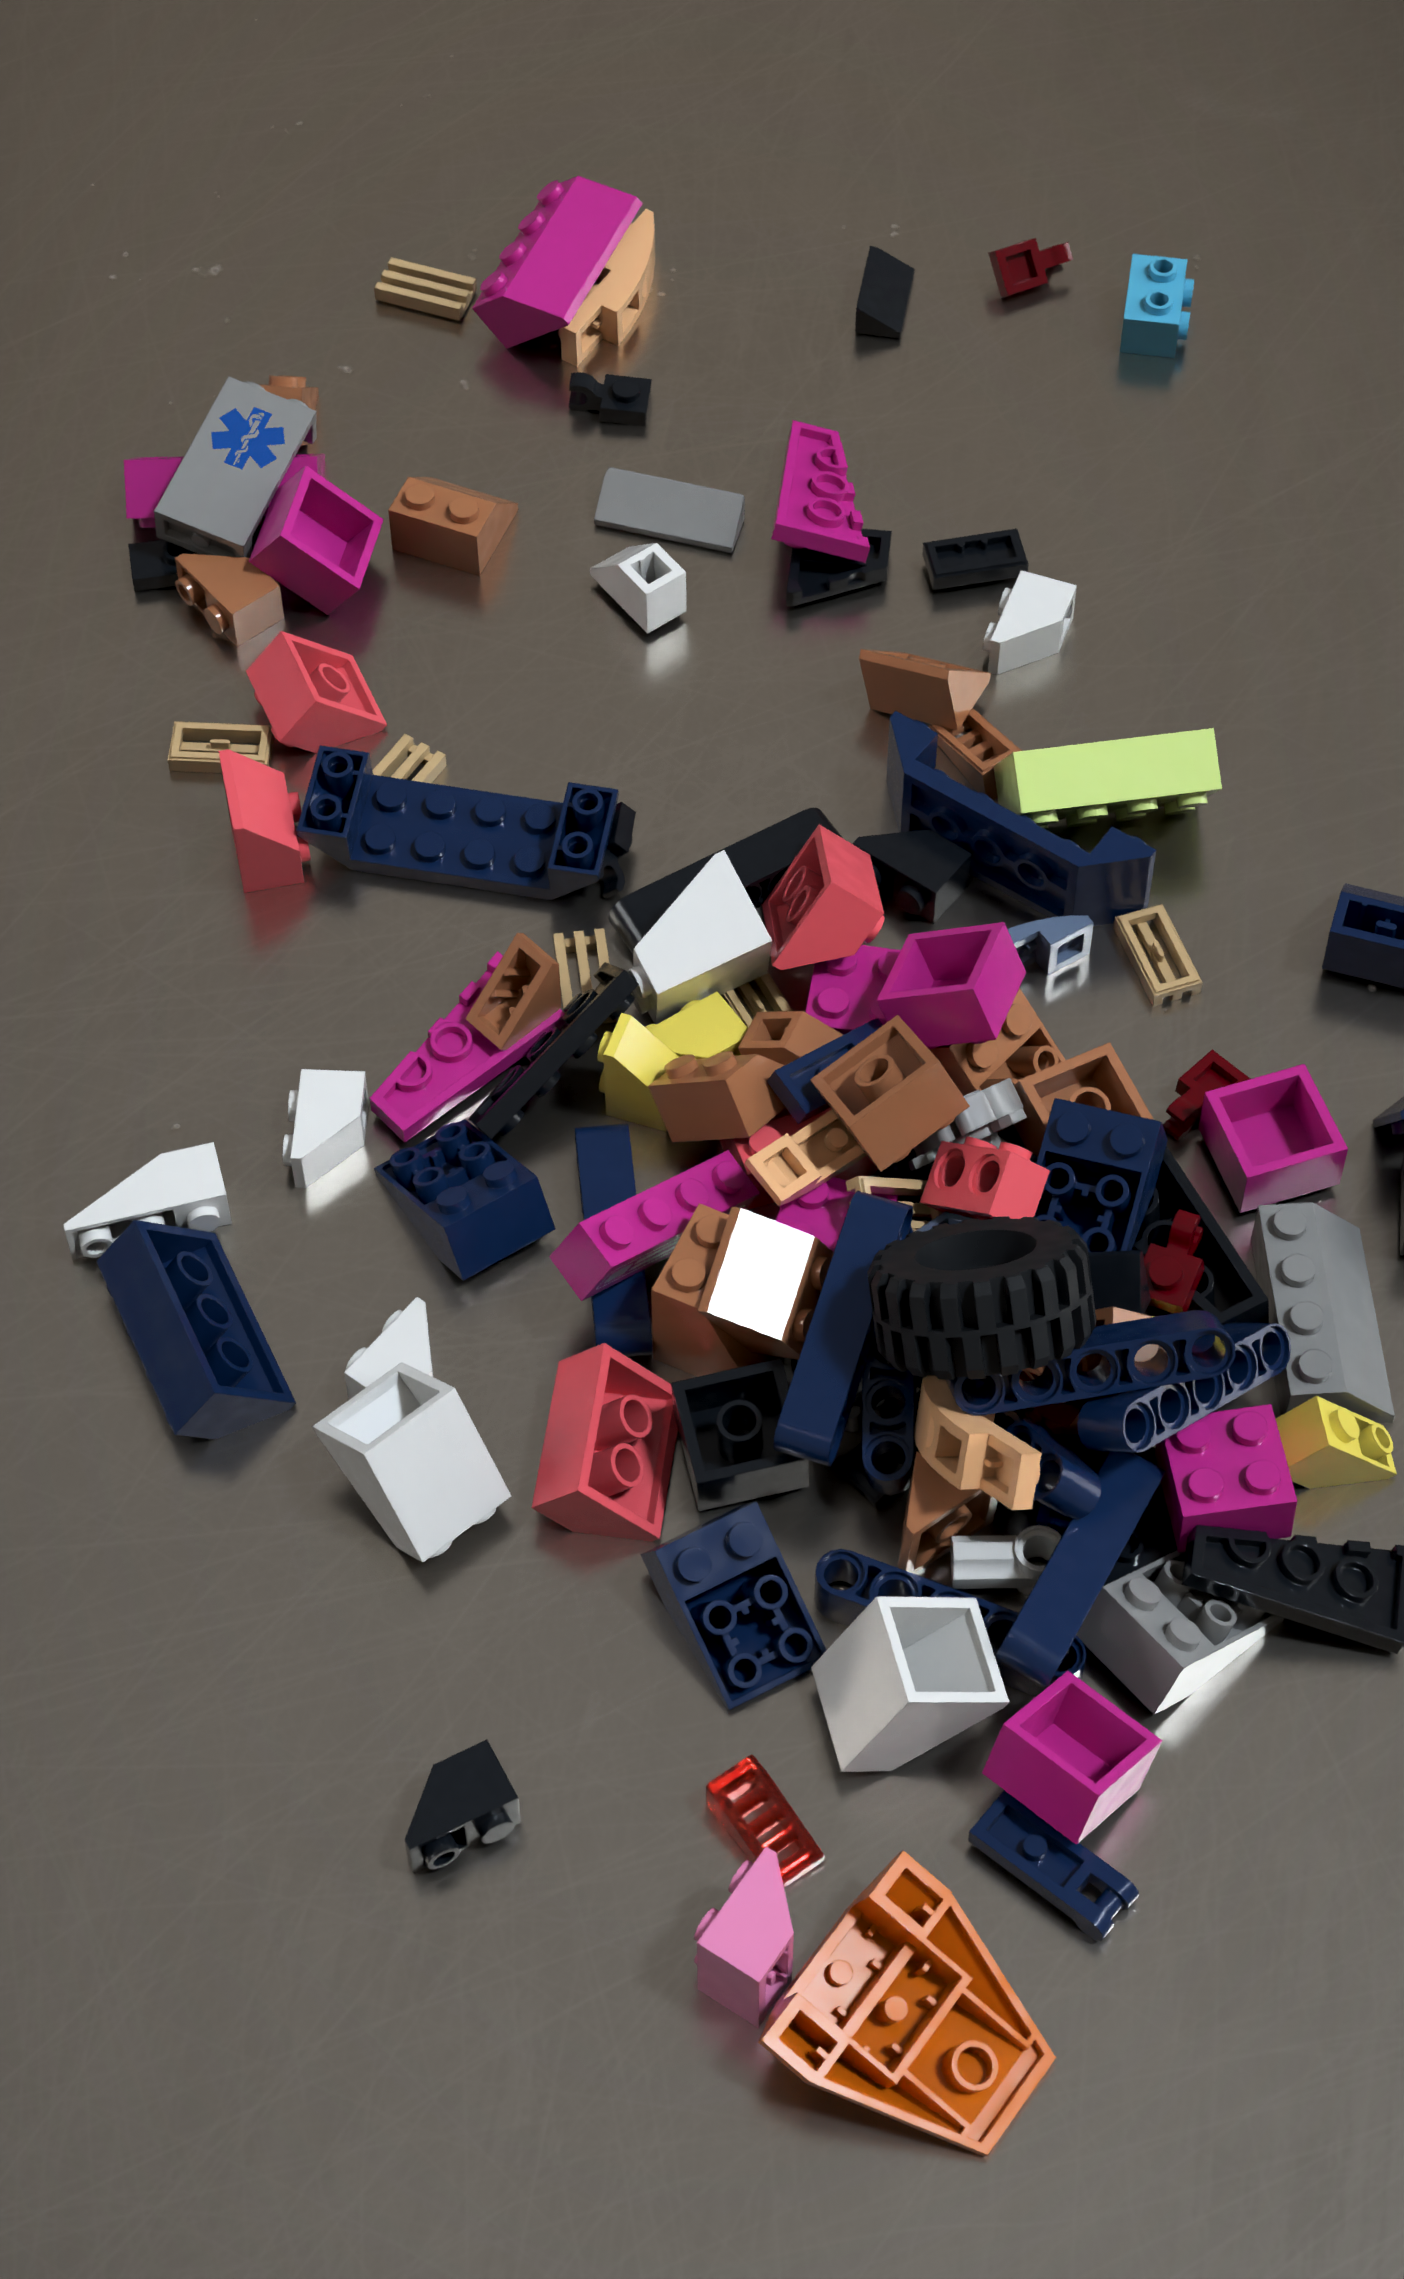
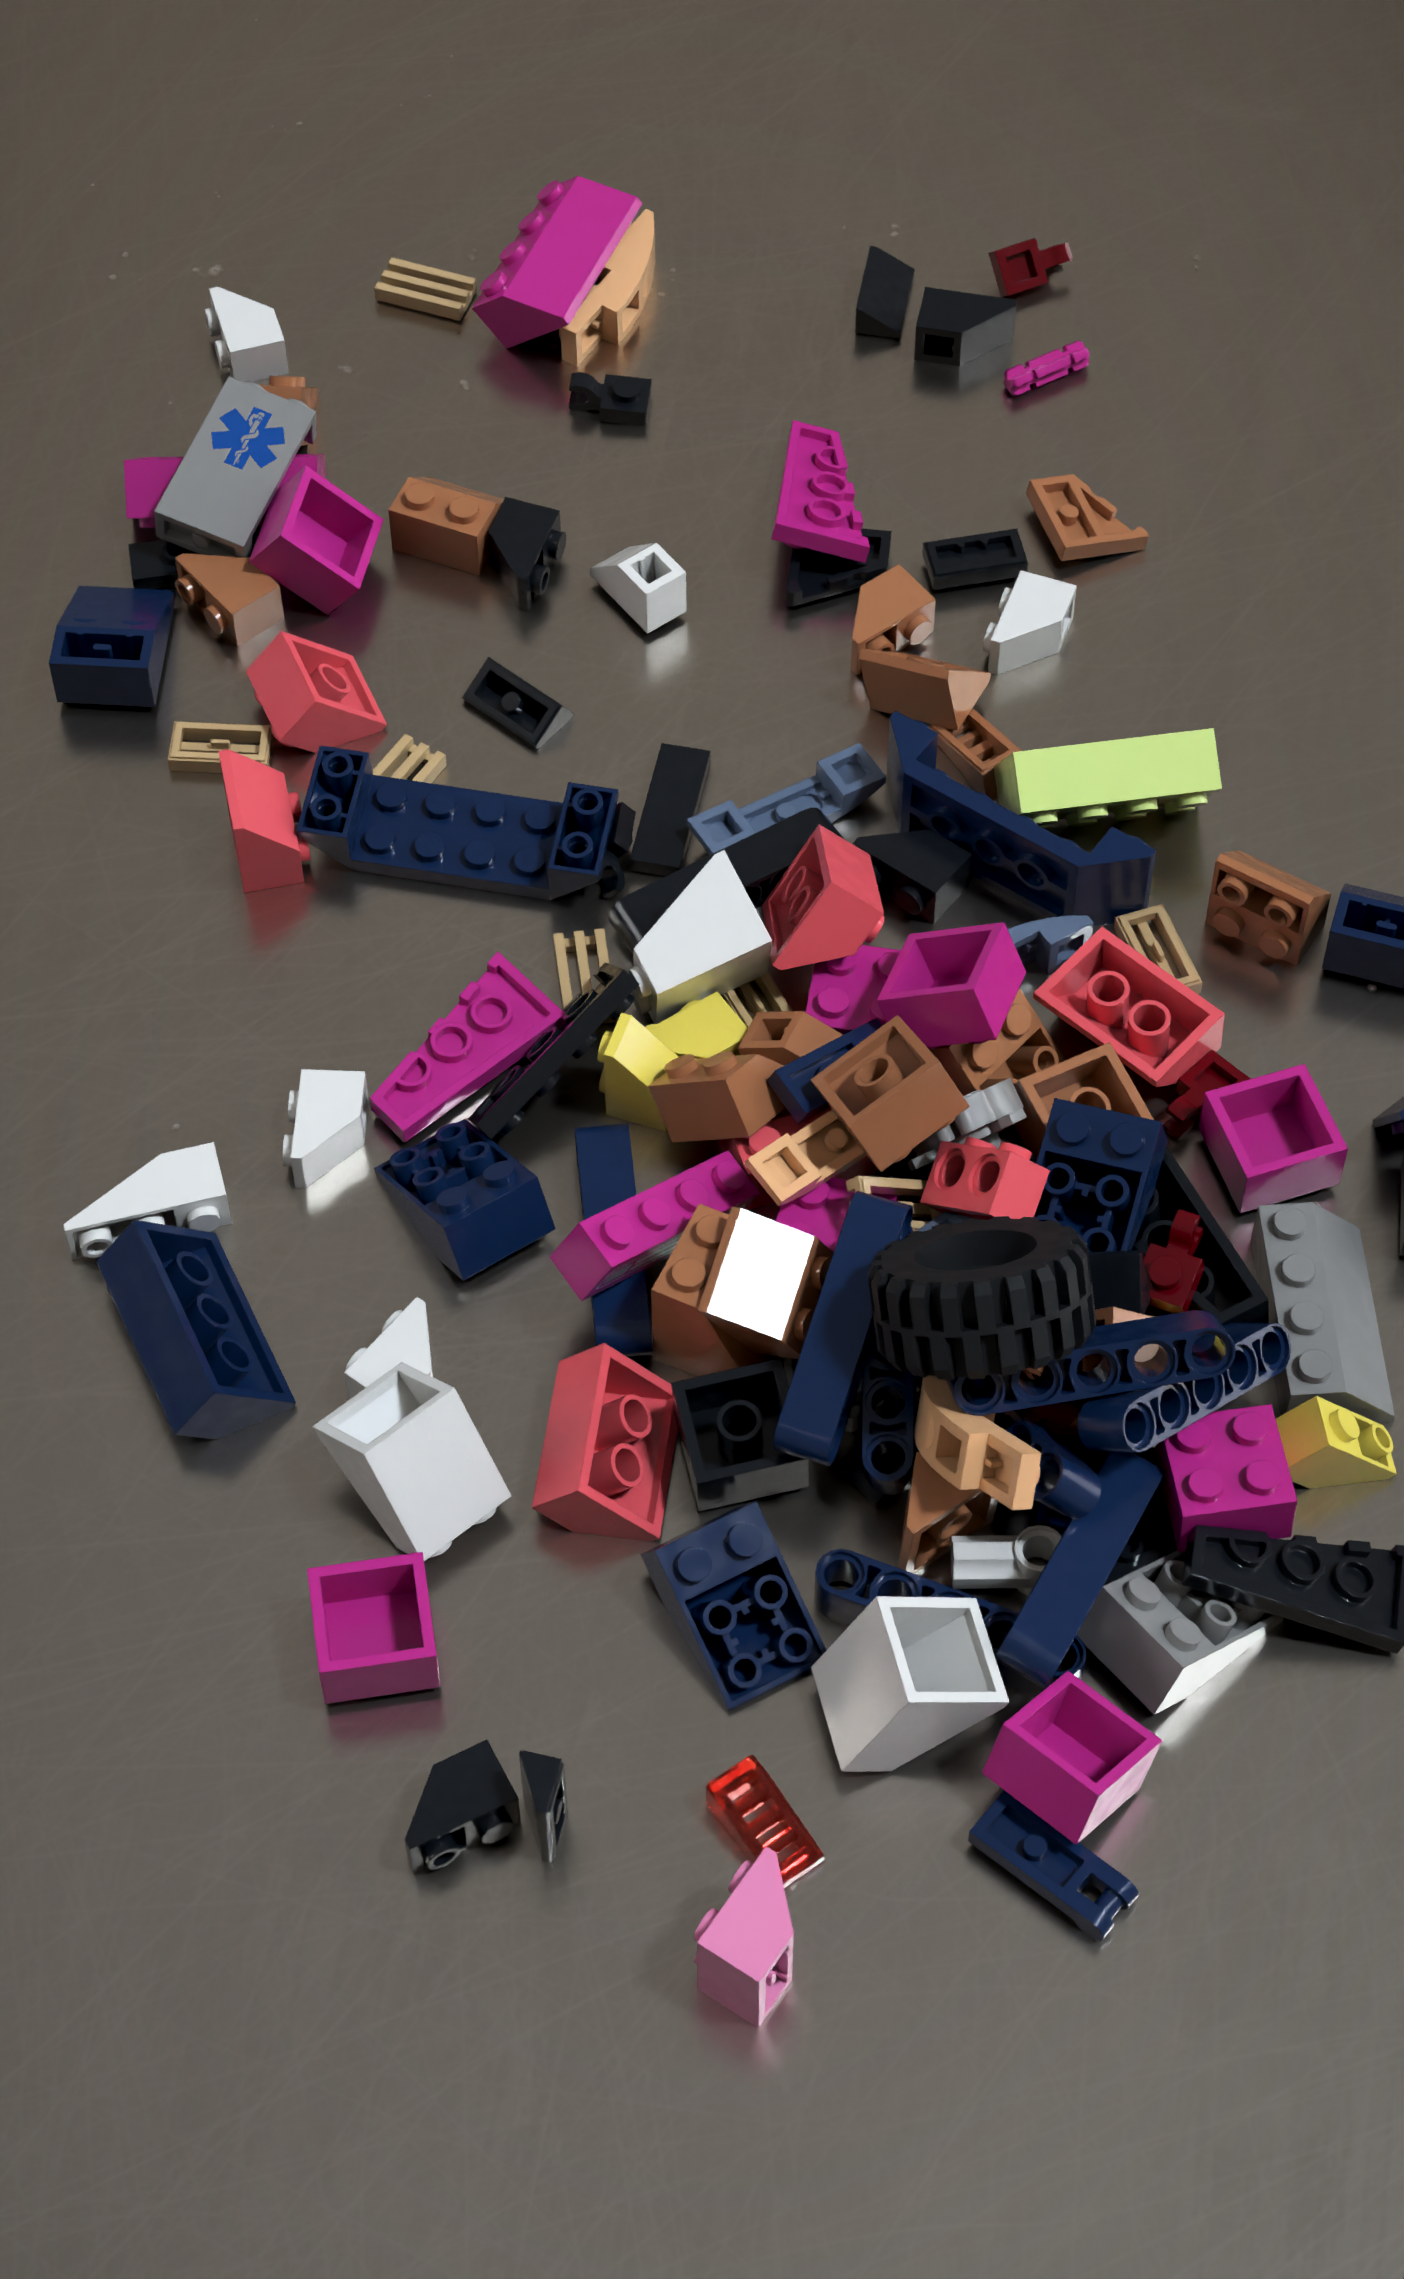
nougat slope [466,933,562,1050] -> none
light grey slope [594,467,745,553] -> none
orange wedge [758,1850,1056,2157] -> none
medium azure brick [1120,254,1194,358] -> none
none -> dark blue slope [49,586,176,707]
none -> white slope [204,287,289,382]
none -> dark pink piece [307,1552,441,1704]
none -> black slope [462,657,574,749]
none -> black slope [489,497,566,612]
none -> black slope [519,1751,568,1863]
none -> black tile [629,743,711,876]
none -> sand blue slope [687,743,886,855]
none -> nougat slope [851,564,936,676]
none -> black slope [914,287,1017,366]
none -> dark pink axle [1003,341,1090,396]
none -> nougat wing [1026,474,1149,561]
none -> coral slope [1033,927,1225,1087]
none -> nougat slope [1205,850,1331,967]

